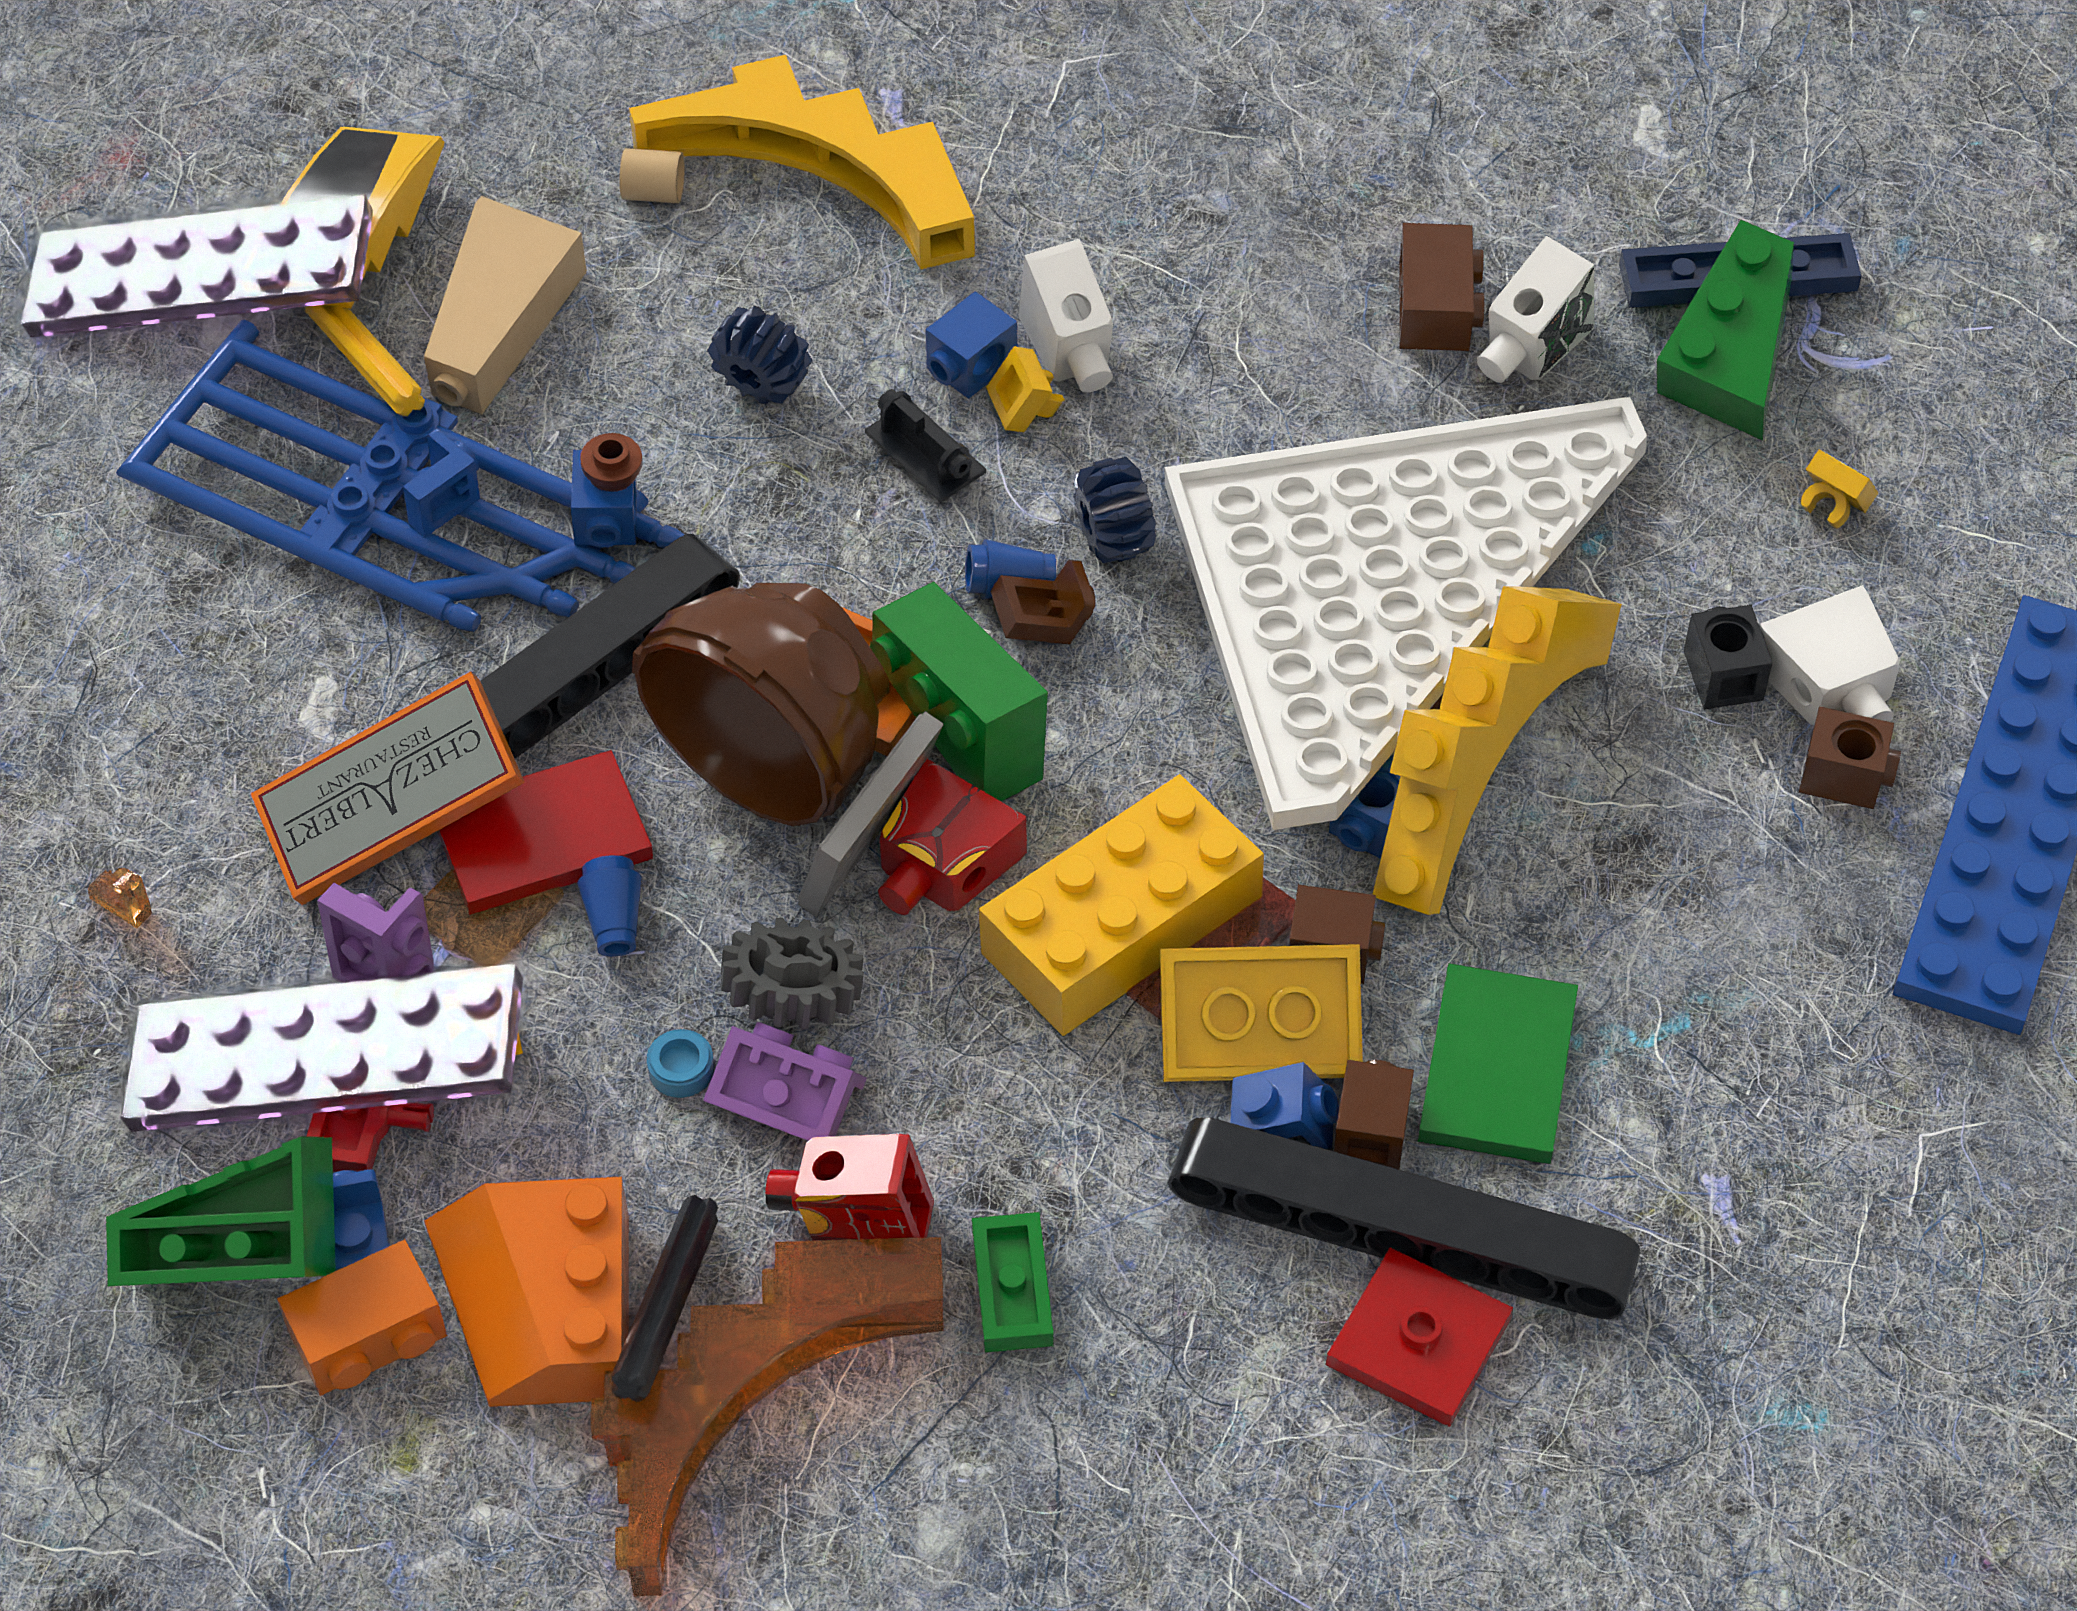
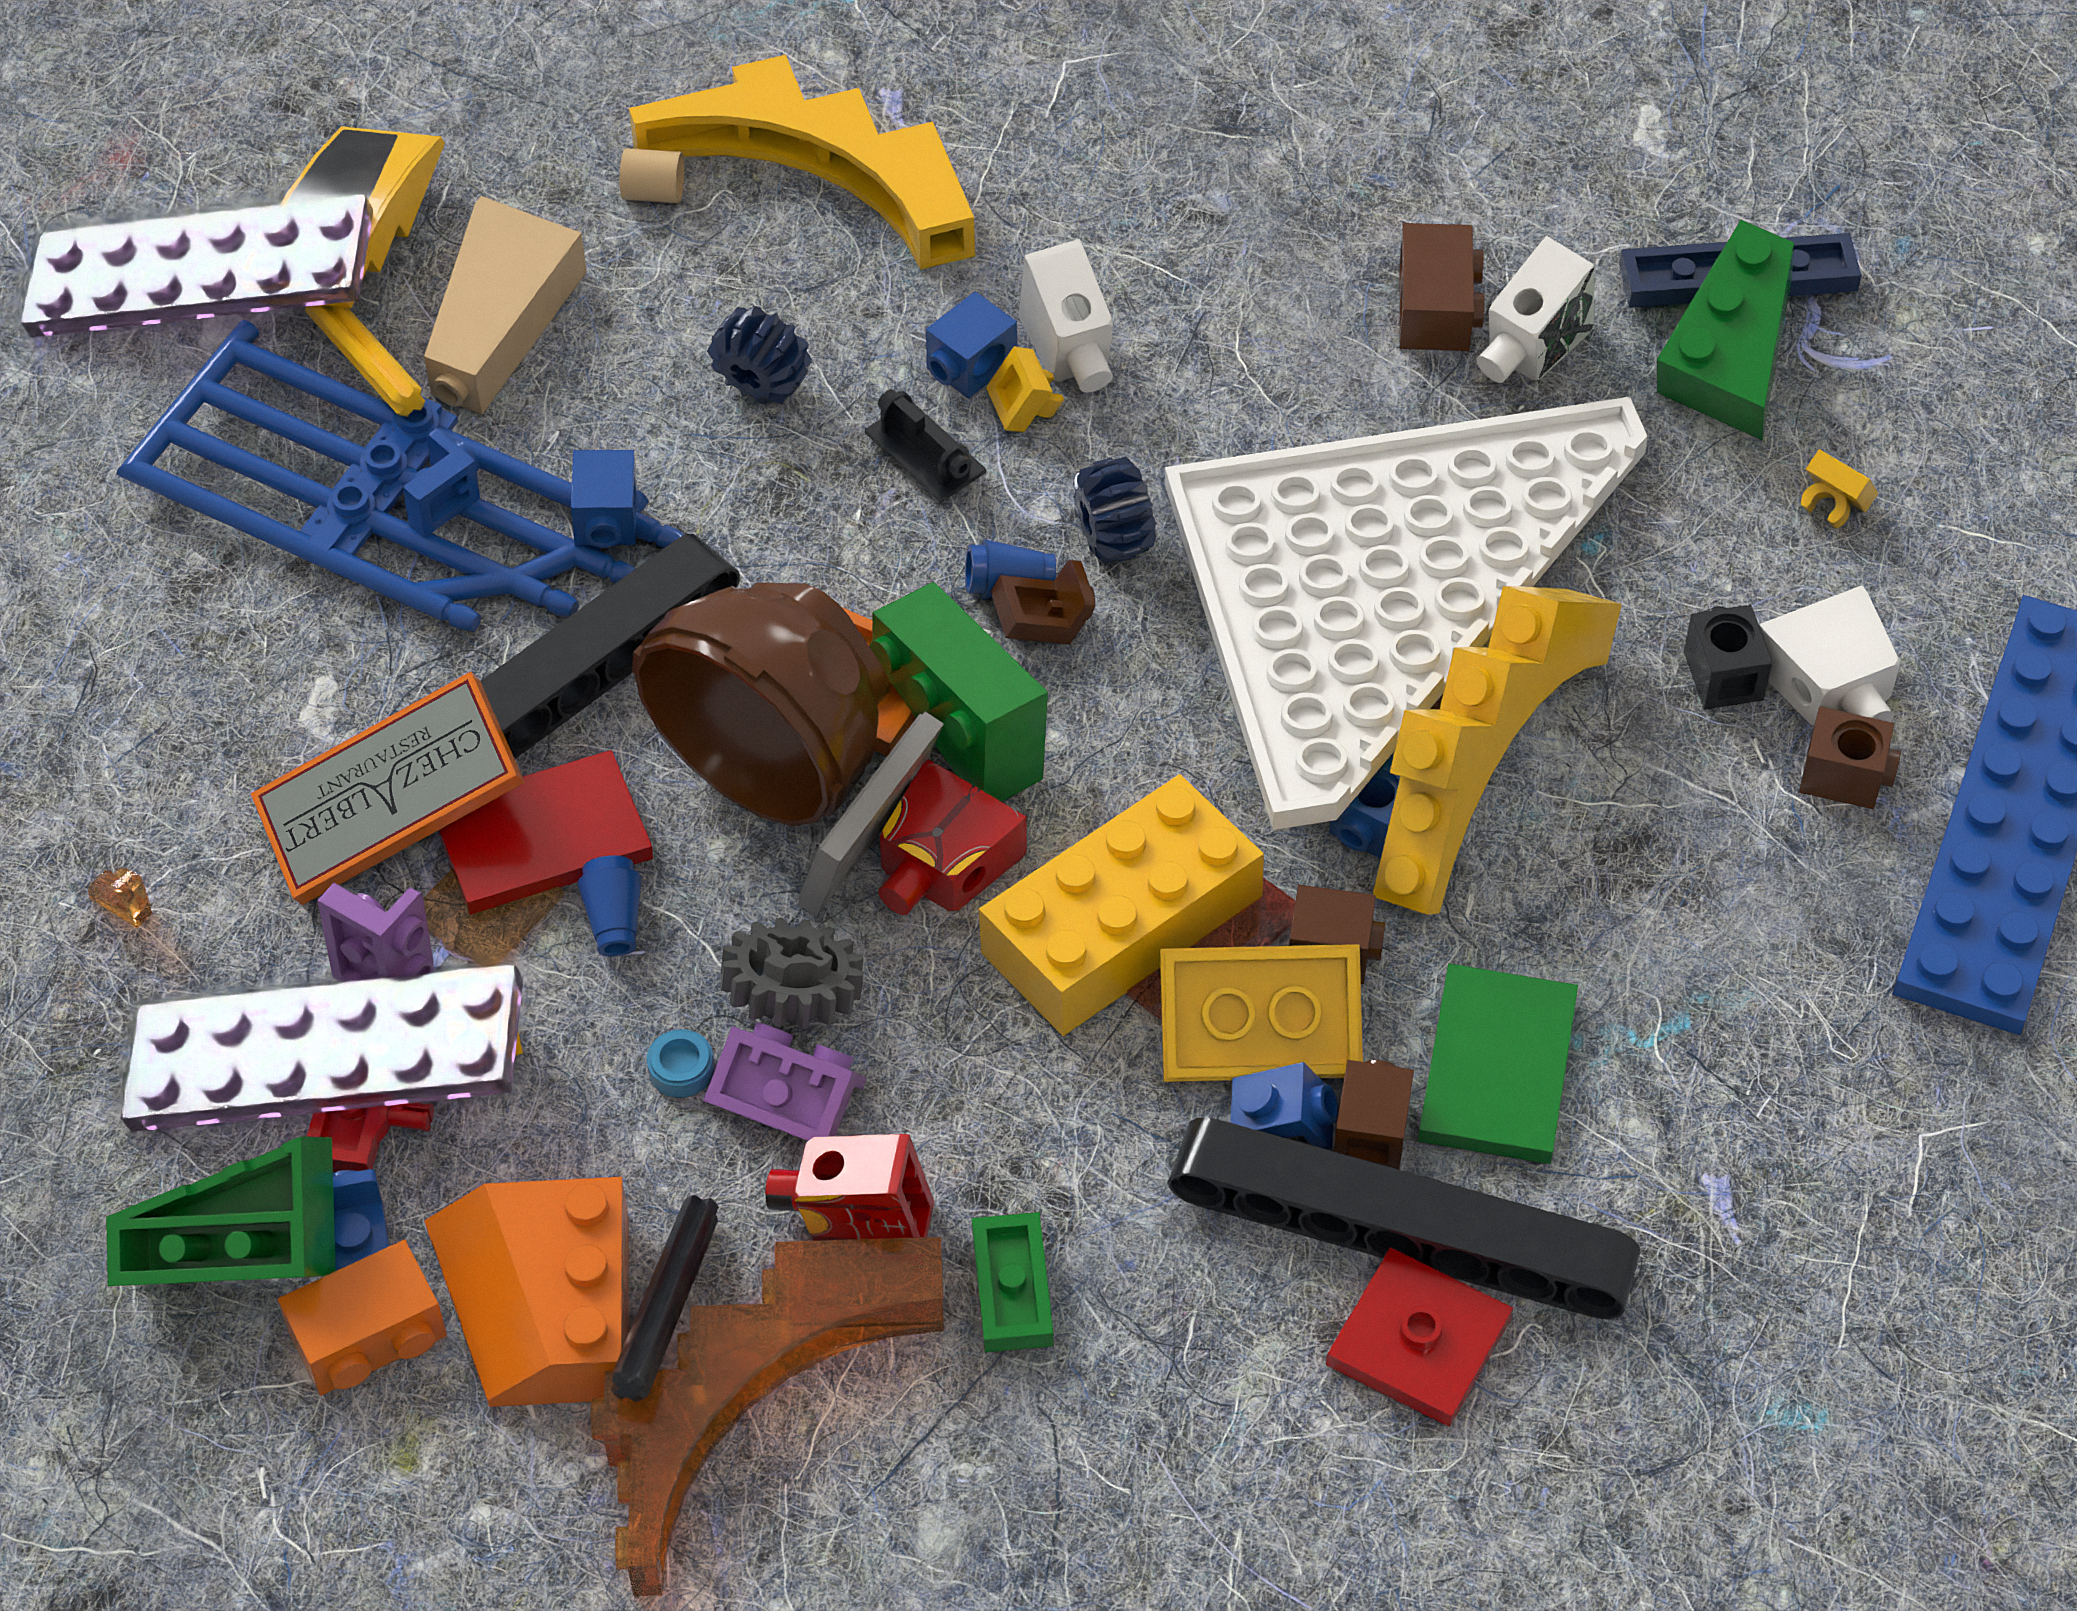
copper plate [580,433,643,492] -> none

